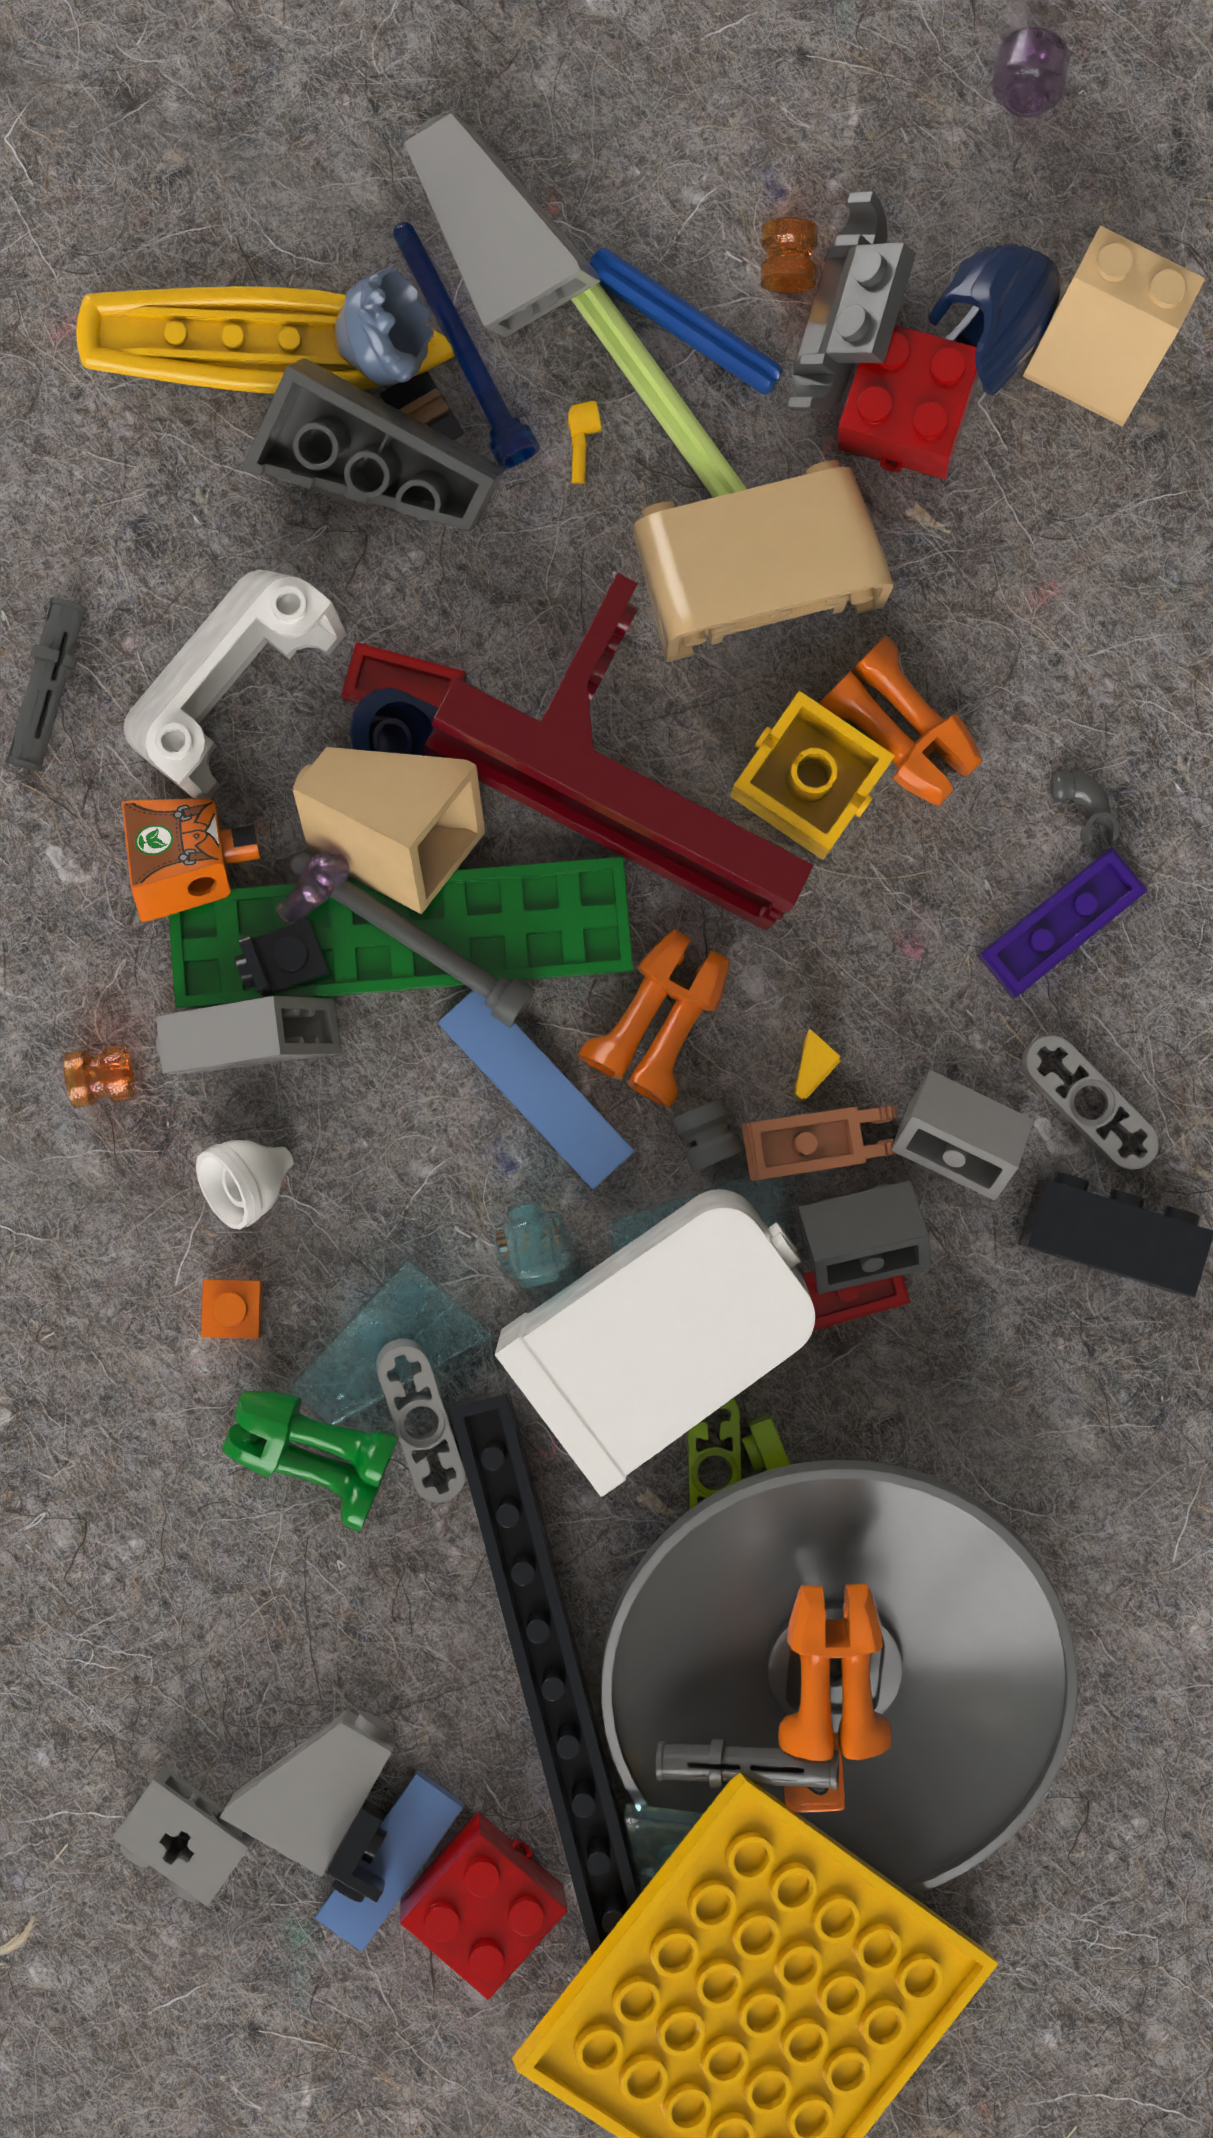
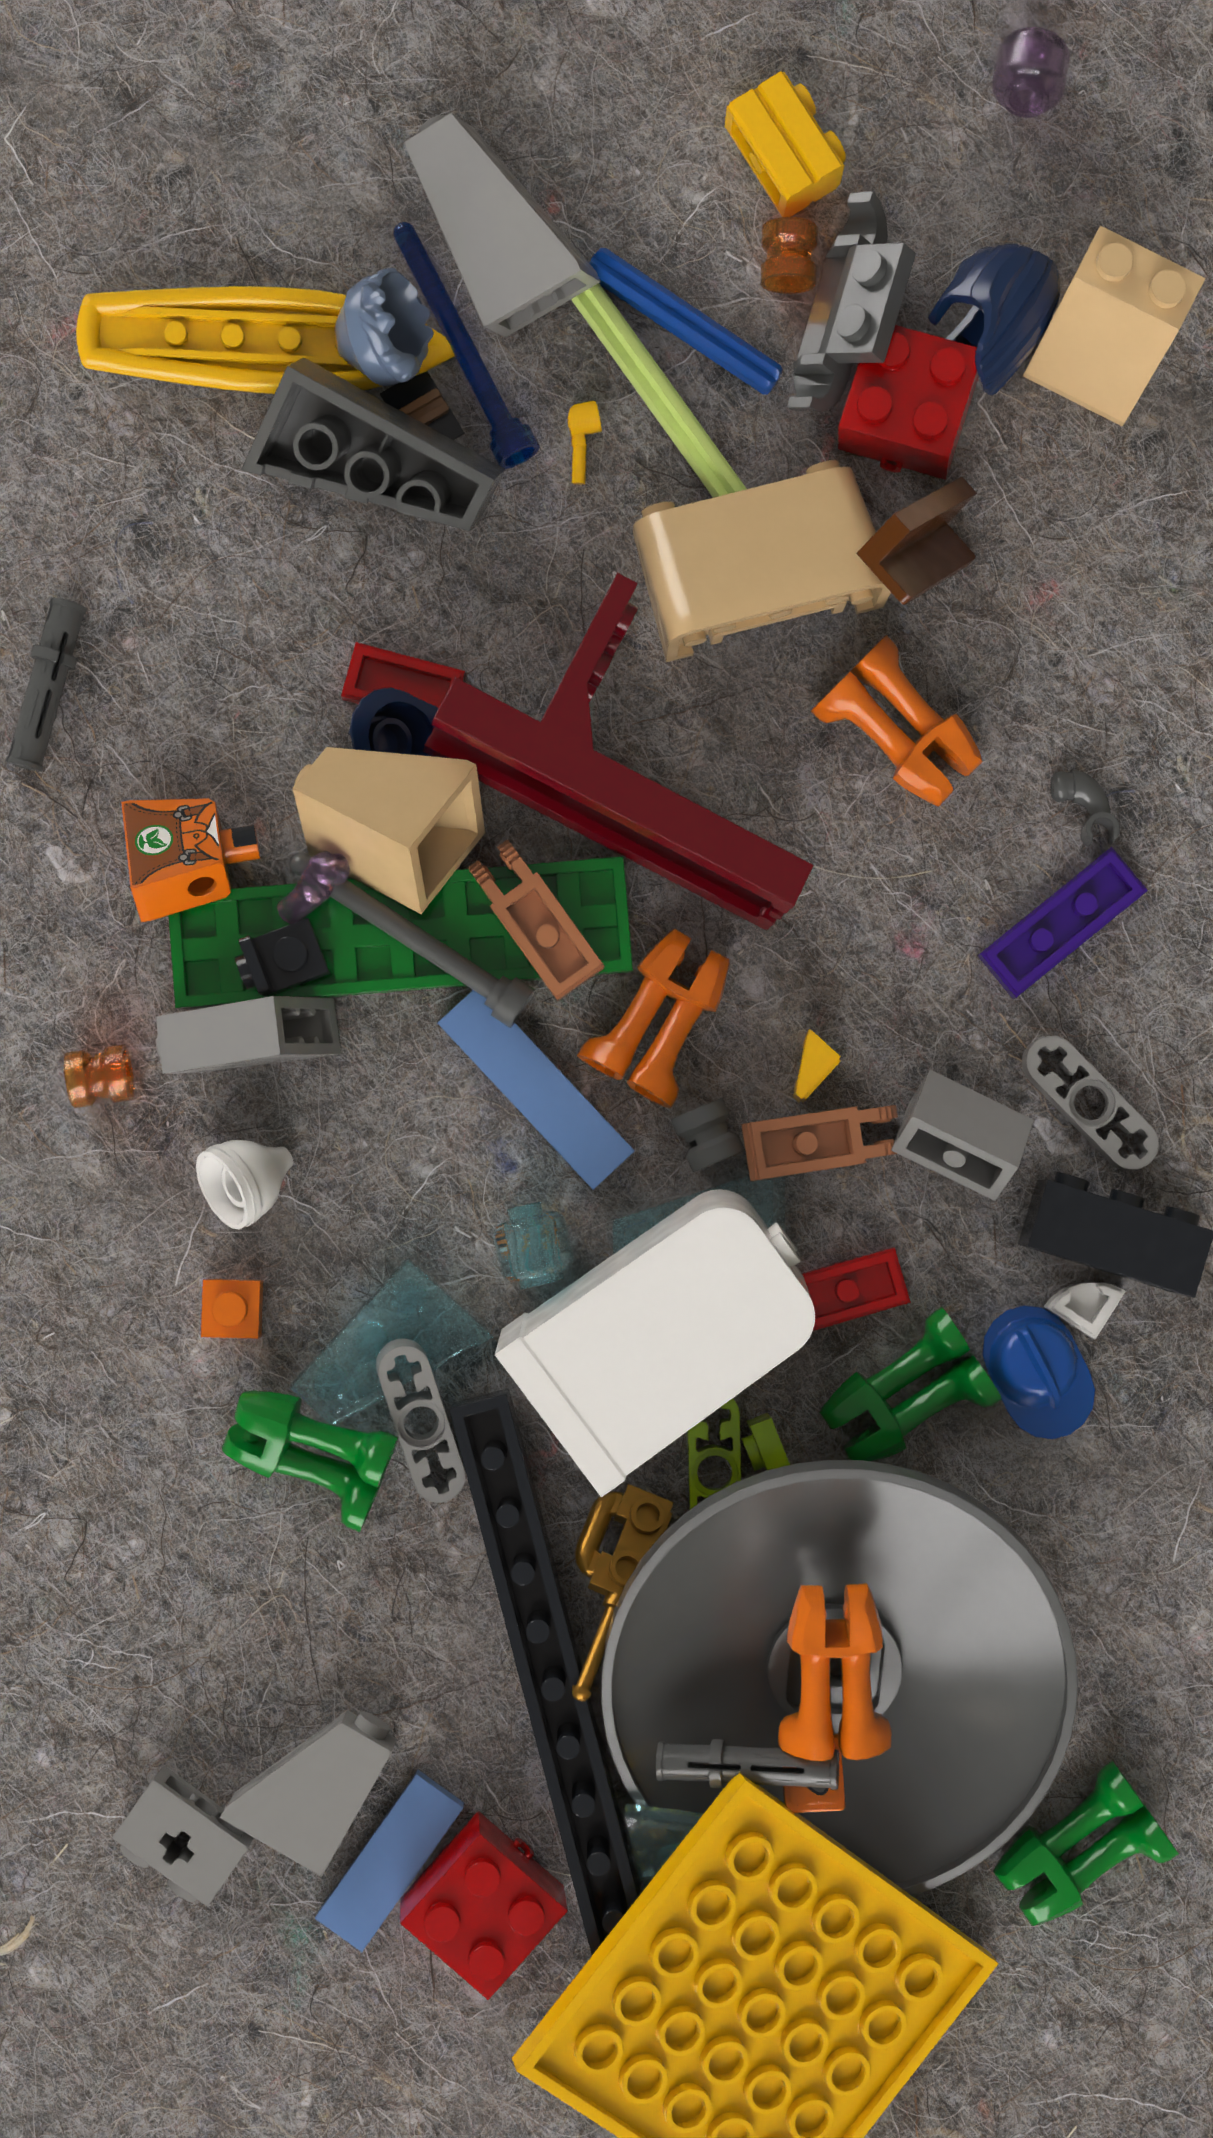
white windscreen [124,570,347,799] -> none
black bracket [325,1799,387,1903] -> none
yellow brick [730,690,895,860] -> none
dark grey brick [798,1180,931,1294] -> none
none -> nougat hinge [468,840,605,1002]
none -> pearl gold piece [572,1484,674,1702]
none -> yellow brick [724,71,846,219]
none -> green piece [819,1307,1002,1462]
none -> reddish brown panel [856,477,977,605]
none -> blue piece [982,1306,1095,1439]
none -> green piece [993,1760,1179,1926]
none -> white tile [1044,1281,1126,1339]

